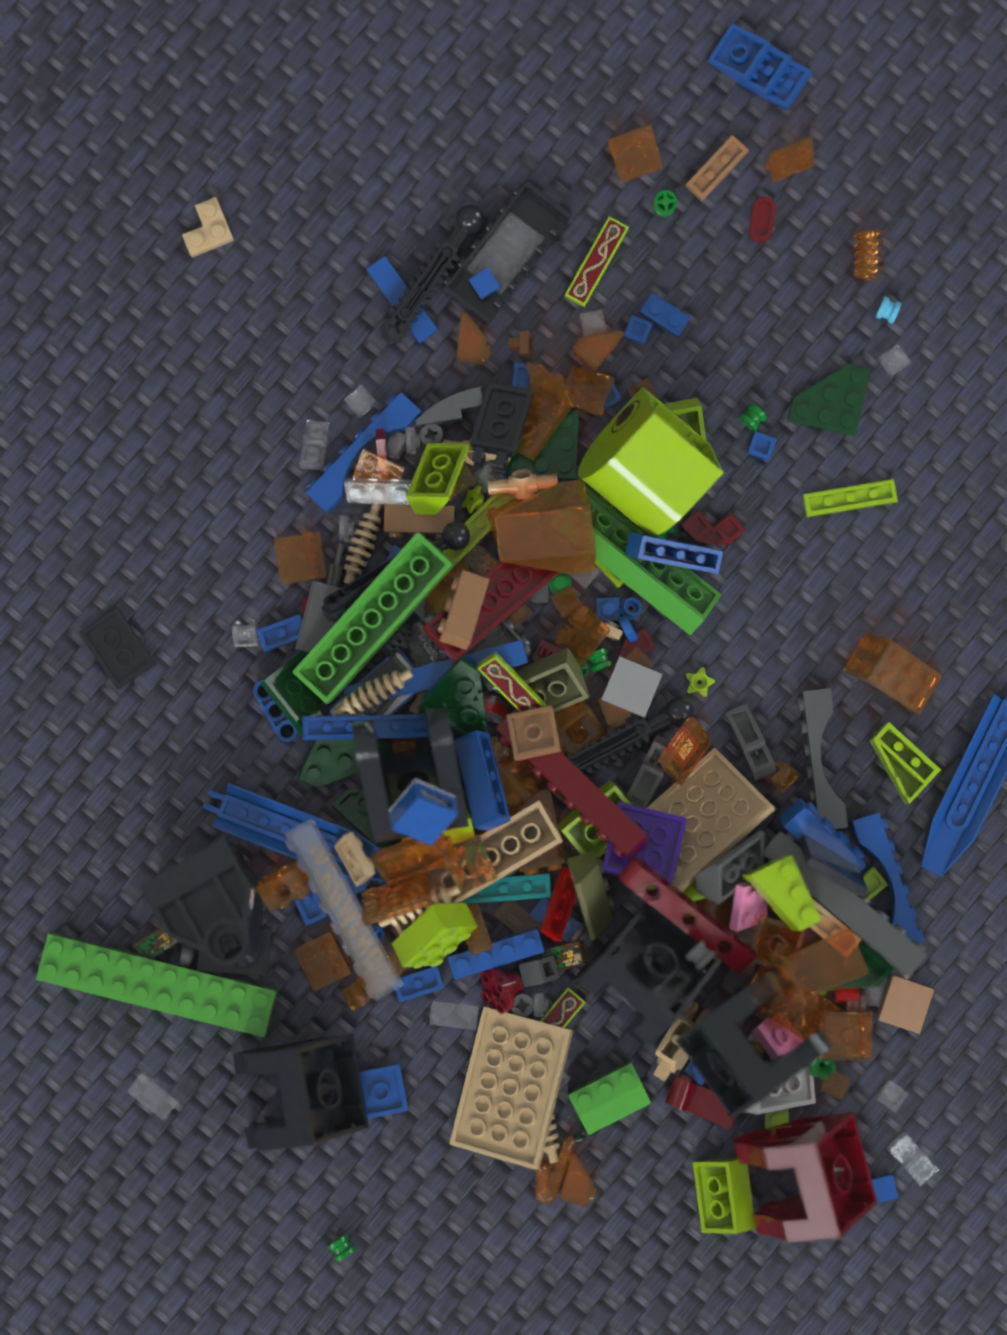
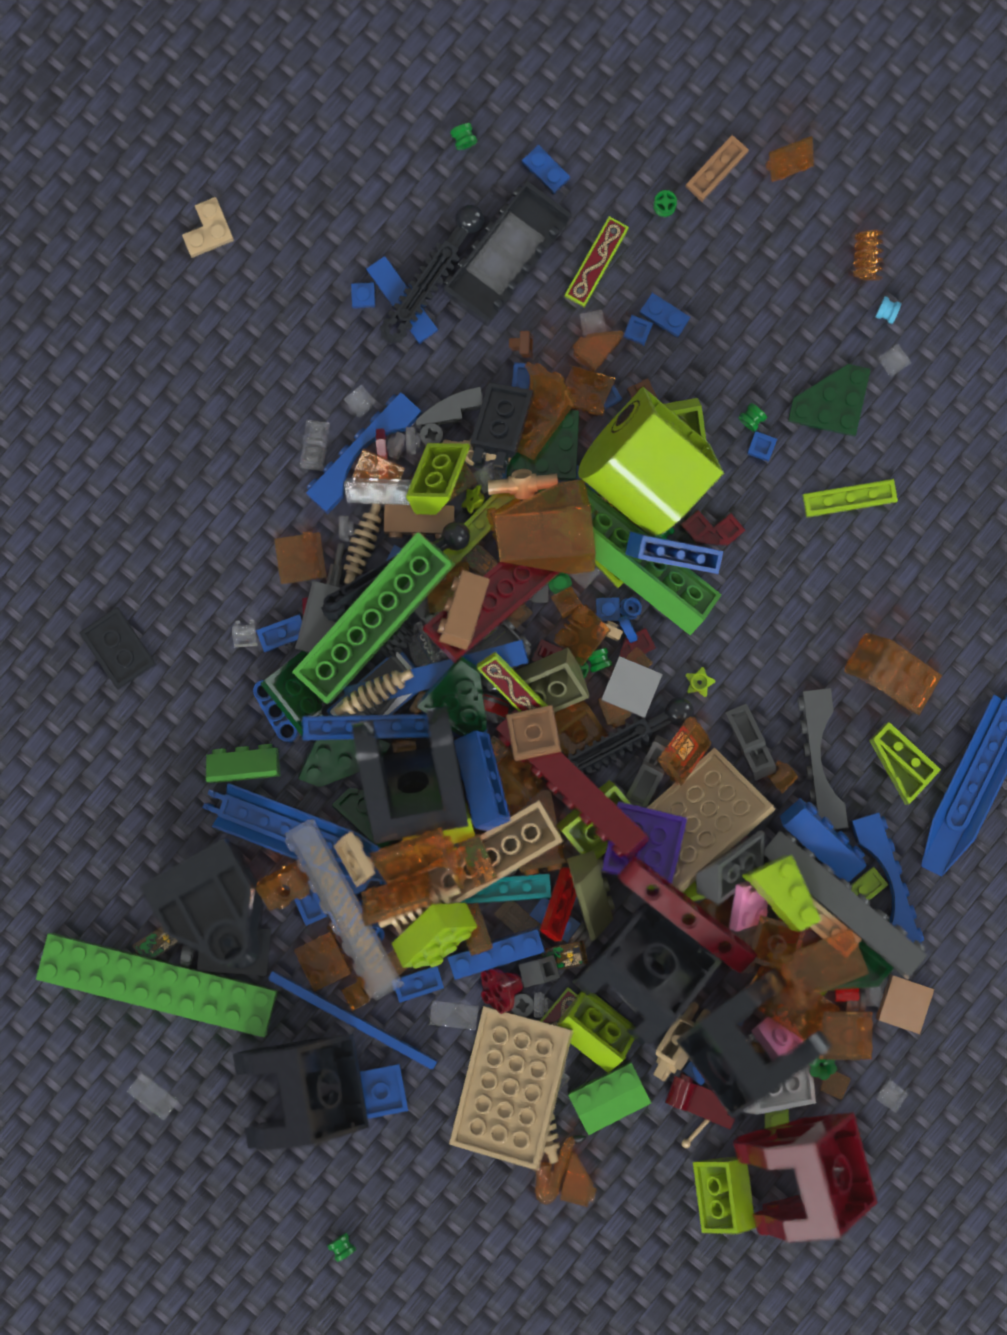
blue piece [389,779,458,845] -> none
clear orange slope [457,312,491,365] -> none
blue tile [469,267,501,300] -> none
clear orange hinge [607,124,664,183] -> none
dark grey wheel [685,940,715,971] -> none
blue slope [708,23,812,111] -> none
dark red tile [749,197,776,243] -> none
black tile [799,834,868,897] -> none
blue tile [871,1174,898,1203] -> none
clear slope [887,1132,938,1185] -> none
none -> bright green slope [206,744,281,783]
none -> blue tile [268,970,438,1070]
none -> blue plate [351,283,375,308]
none -> green wheel [450,123,478,150]
none -> blue plate [522,145,570,194]
none -> lime slope [556,991,635,1073]
none -> tan hinge [682,1119,710,1148]

